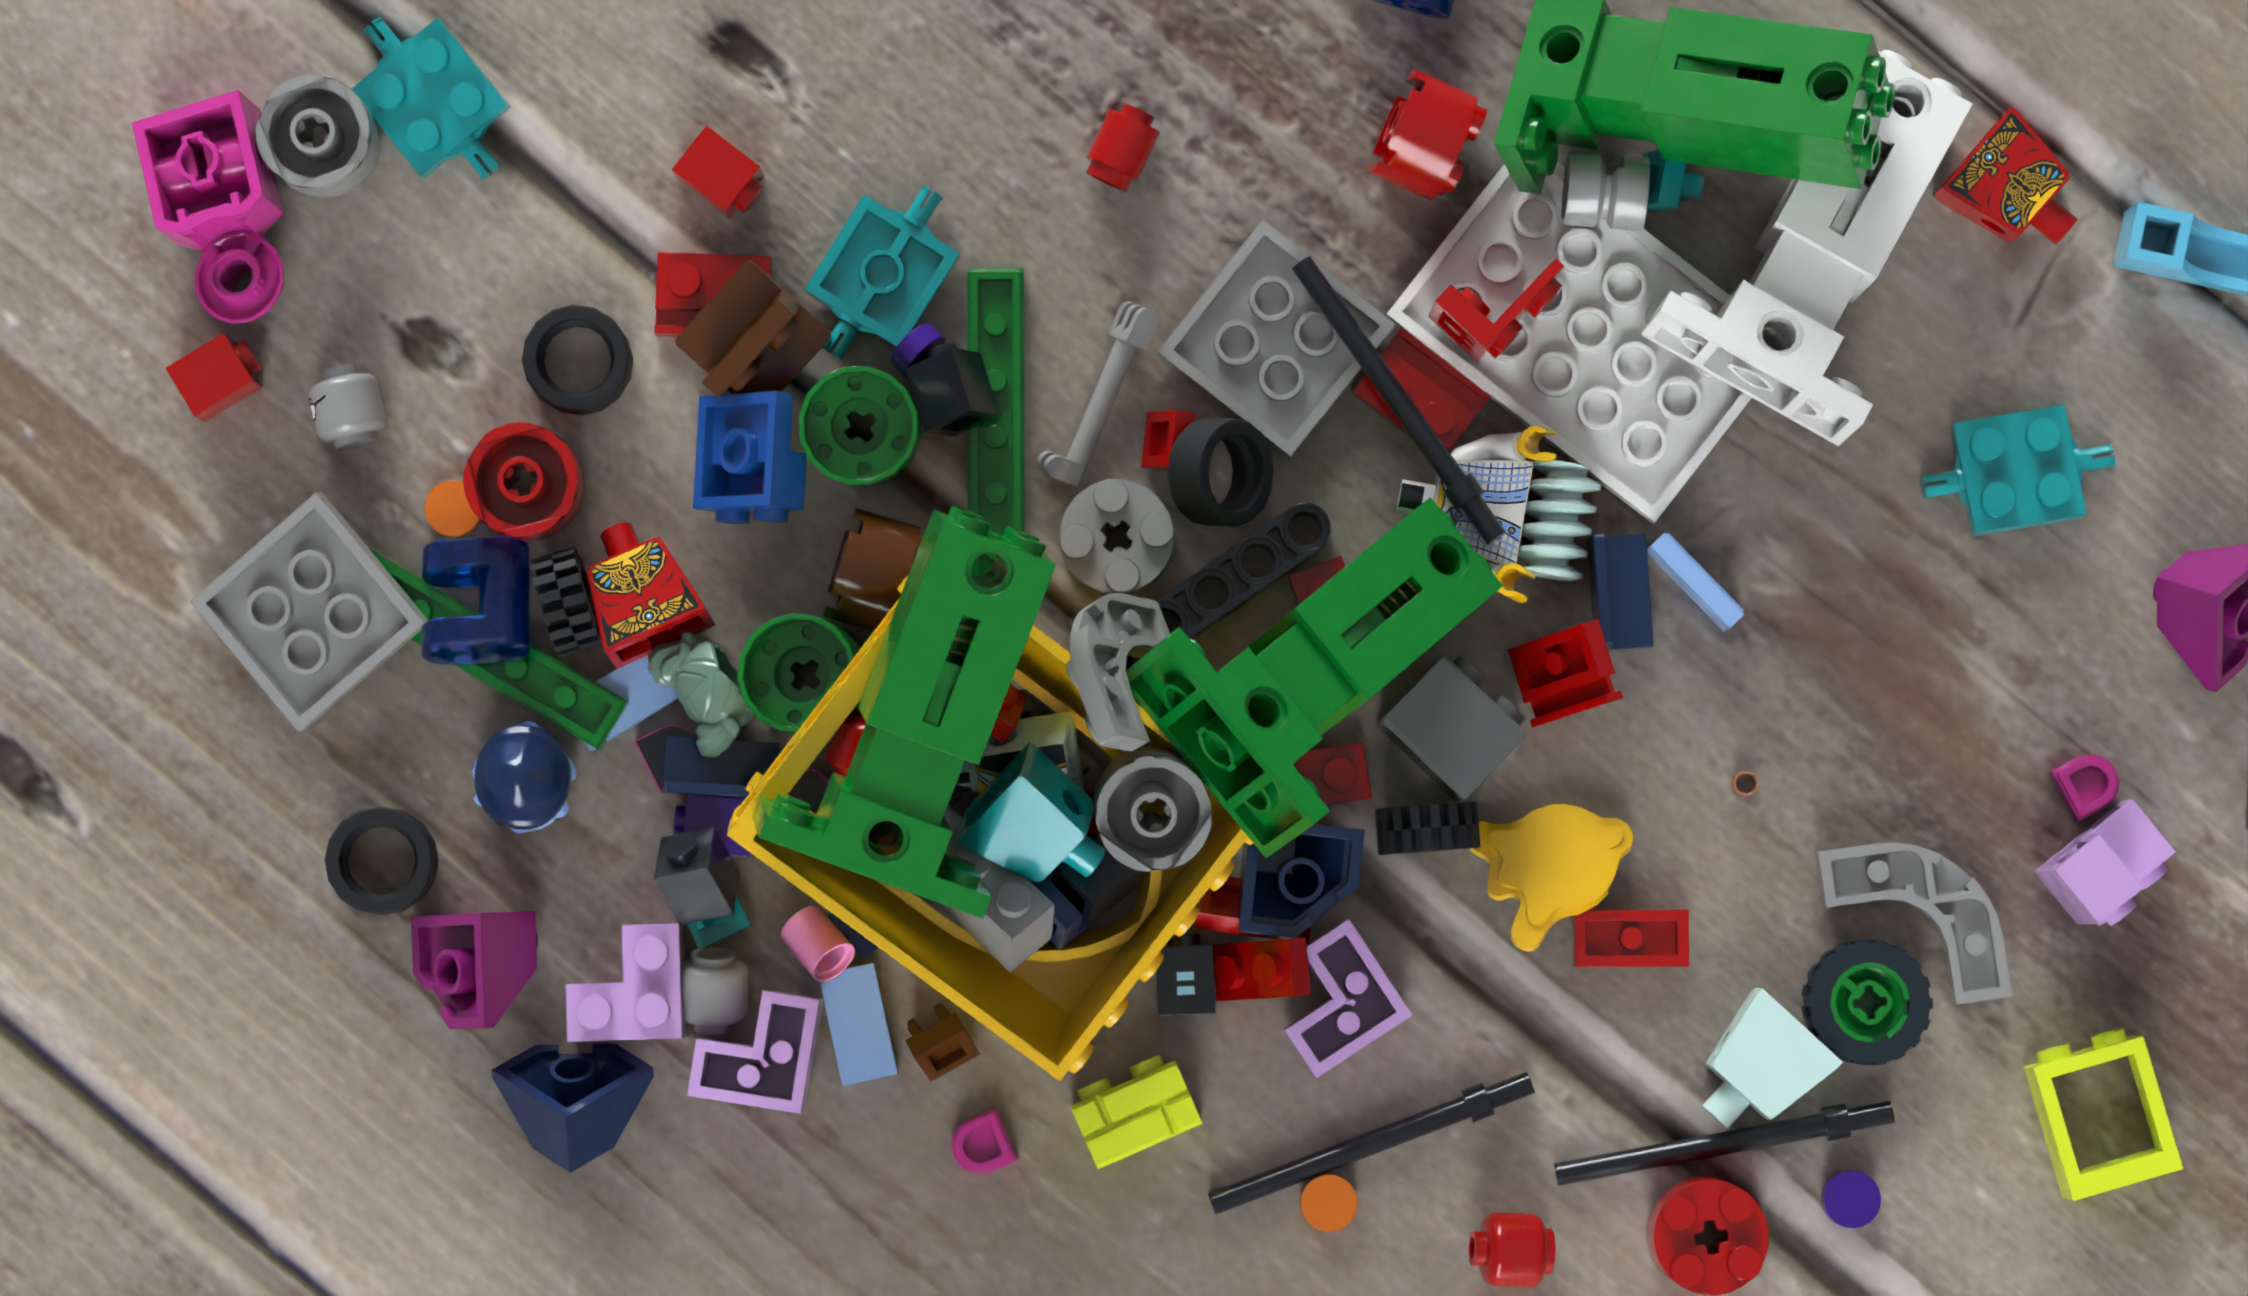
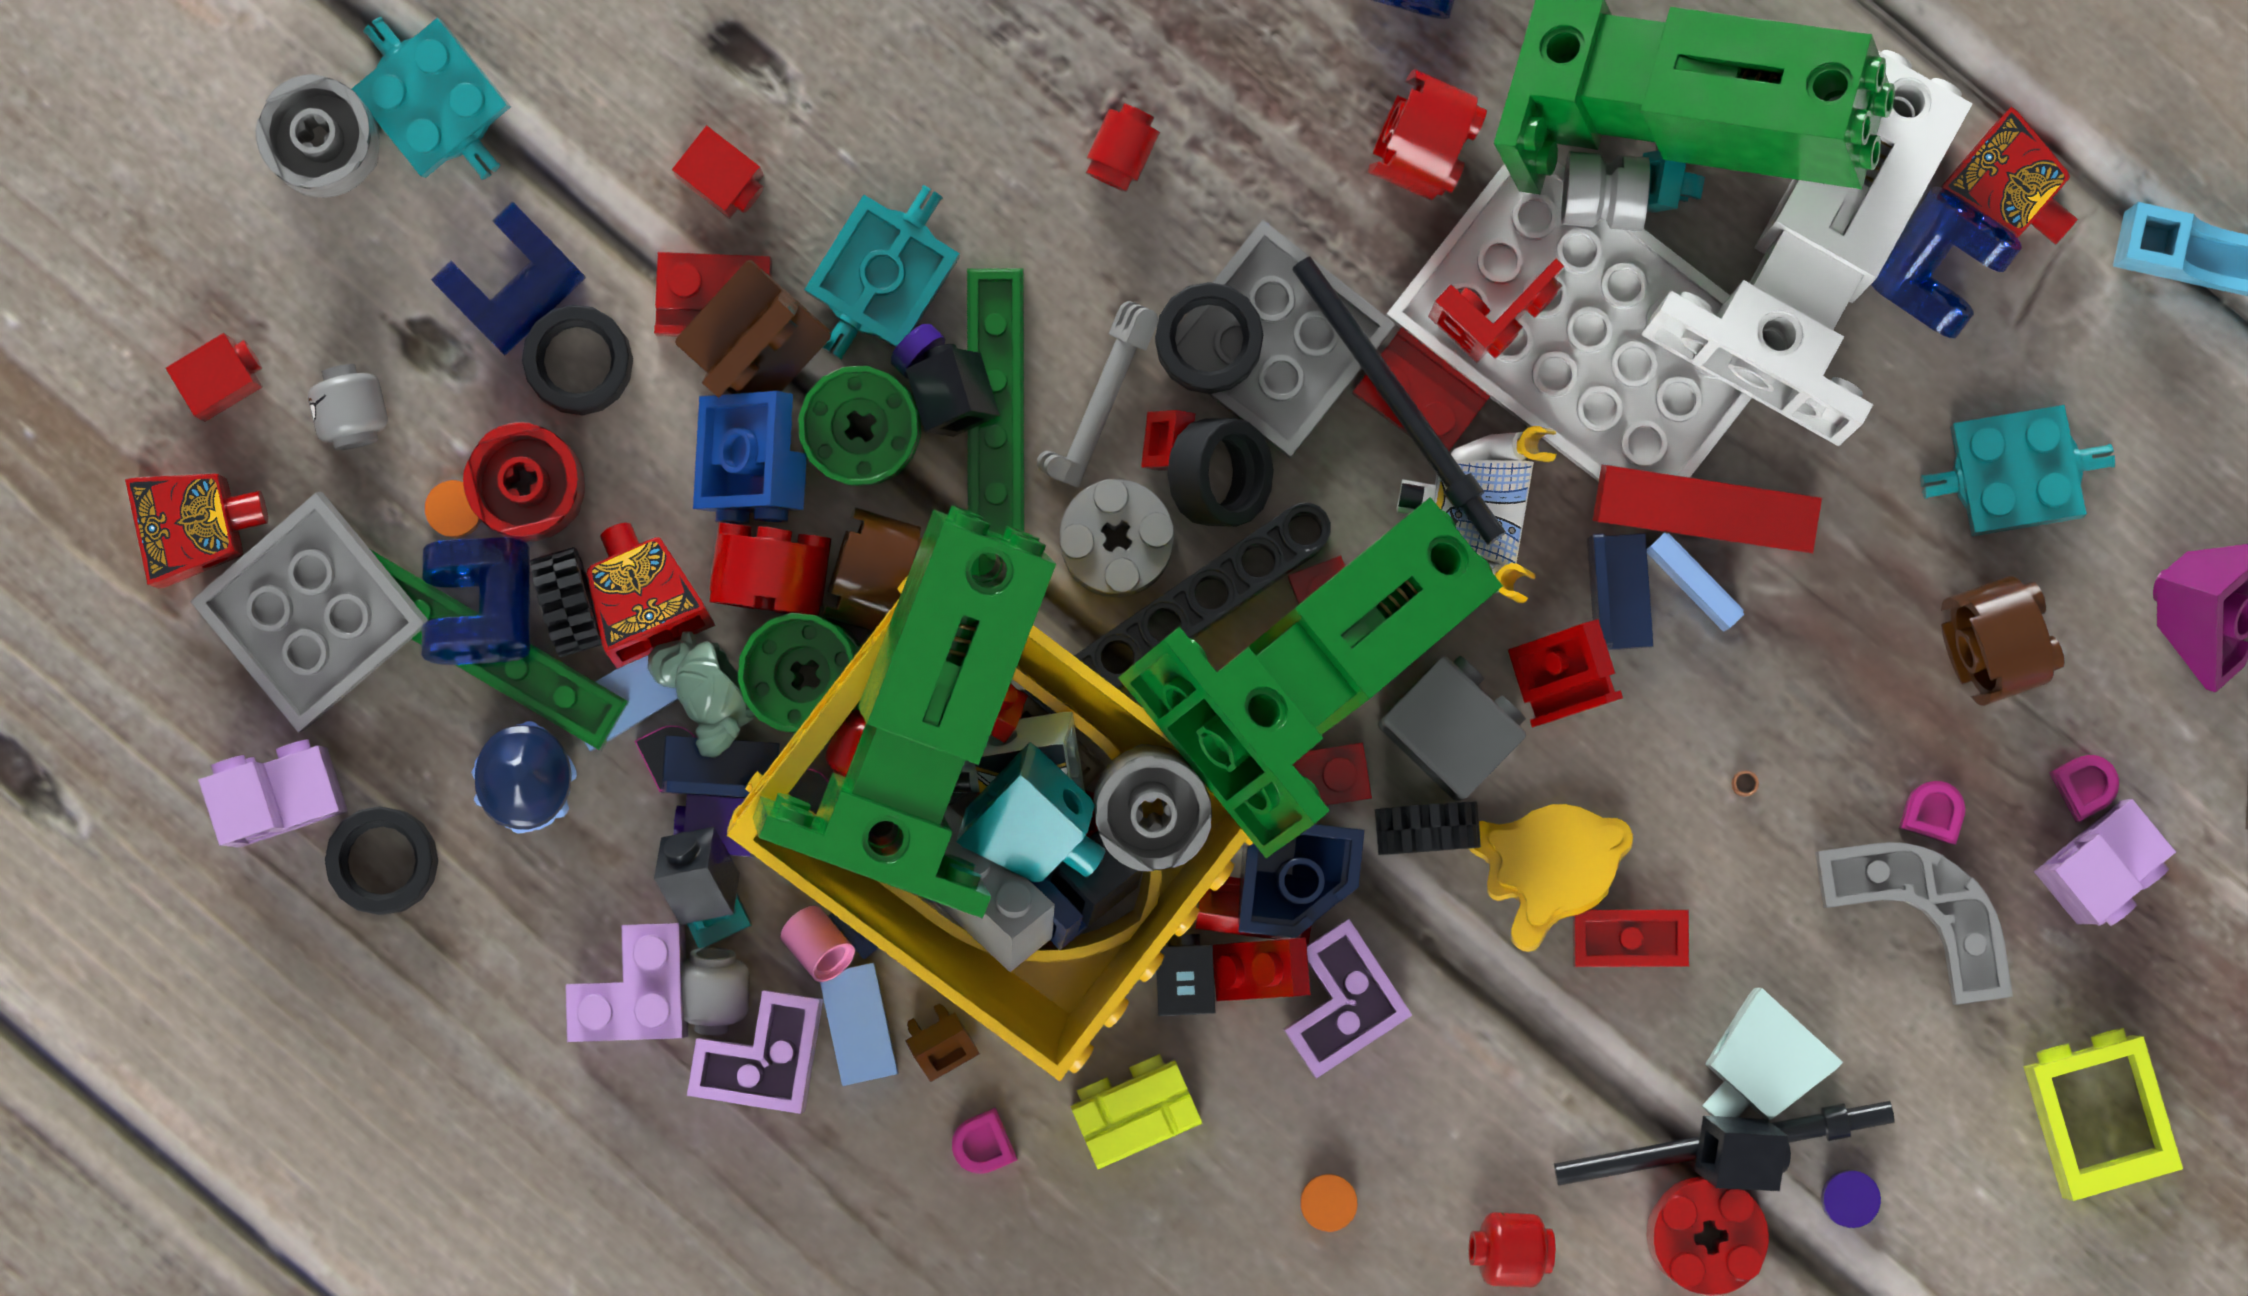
dark pink brick [132,90,284,324] -> none
magenta slope [411,911,538,1029] -> none
dark blue slope [492,1044,654,1173] -> none
light grey plate [1066,593,1170,752] -> none
black bar [1208,1072,1535,1215] -> none
light aqua piece [1517,460,1601,581] -> none
black wheel [1801,940,1933,1065] -> none
none -> torso [125,474,268,589]
none -> lavender brick [198,739,348,848]
none -> clear blue connector [431,201,586,355]
none -> red brick [709,522,832,616]
none -> black tyre [1155,282,1264,394]
none -> red tile [1593,464,1822,554]
none -> black brick [1694,1116,1791,1191]
none -> clear blue connector [1871,186,2022,339]
none -> dark pink tile [1899,781,1965,845]
none -> reddish brown brick [1941,576,2065,706]

